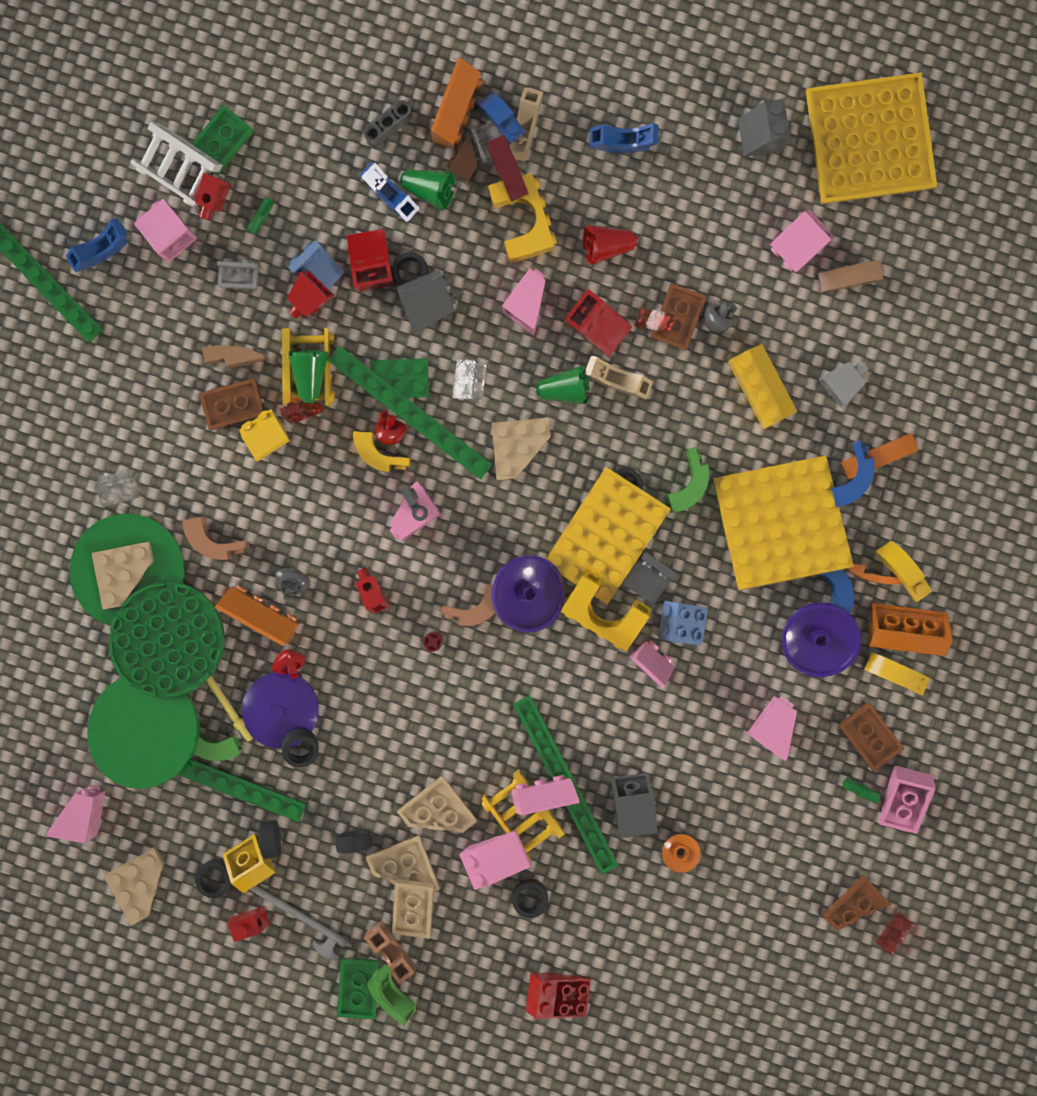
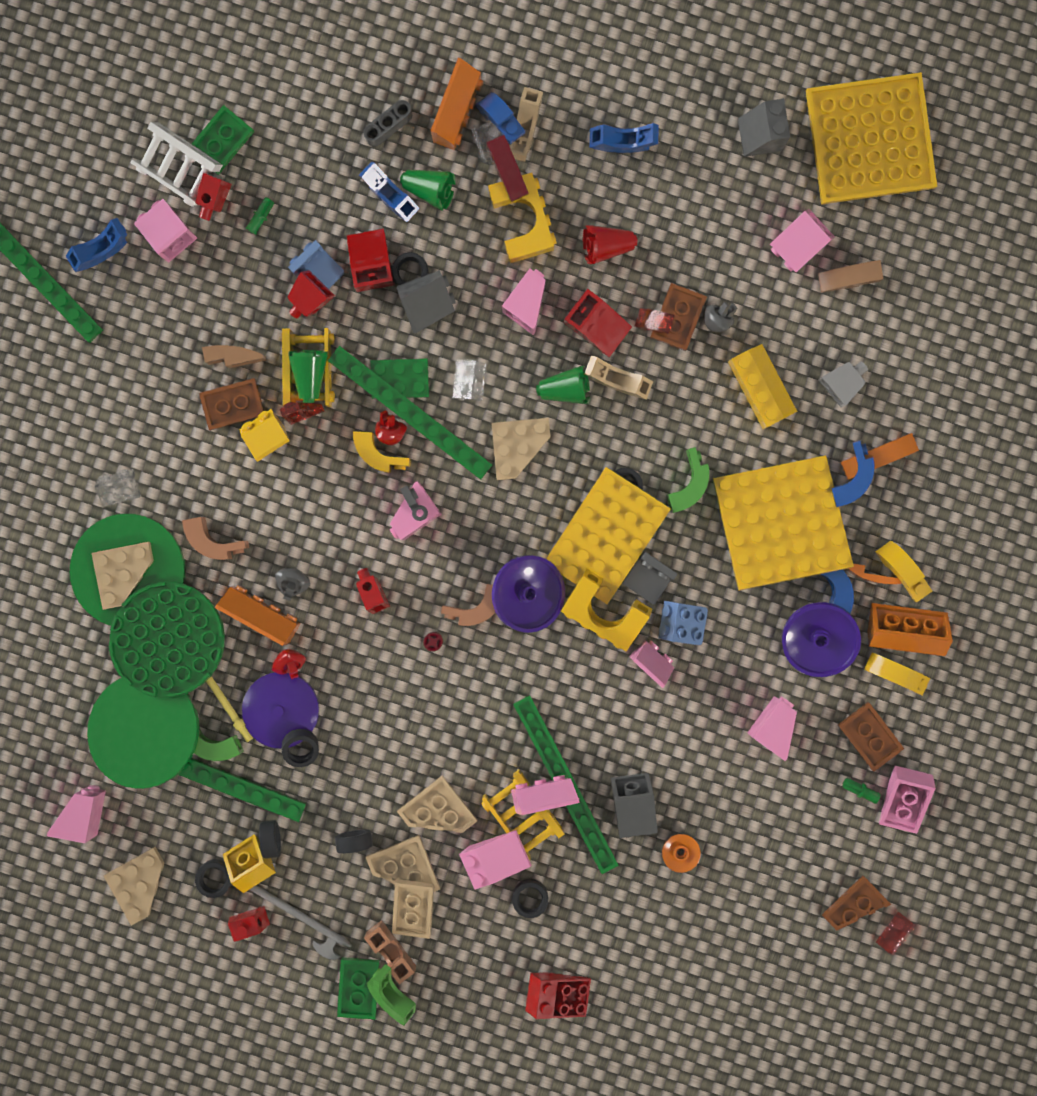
light grey bracket [217,259,259,290] -> none
reddish brown slope [447,136,478,186] -> none

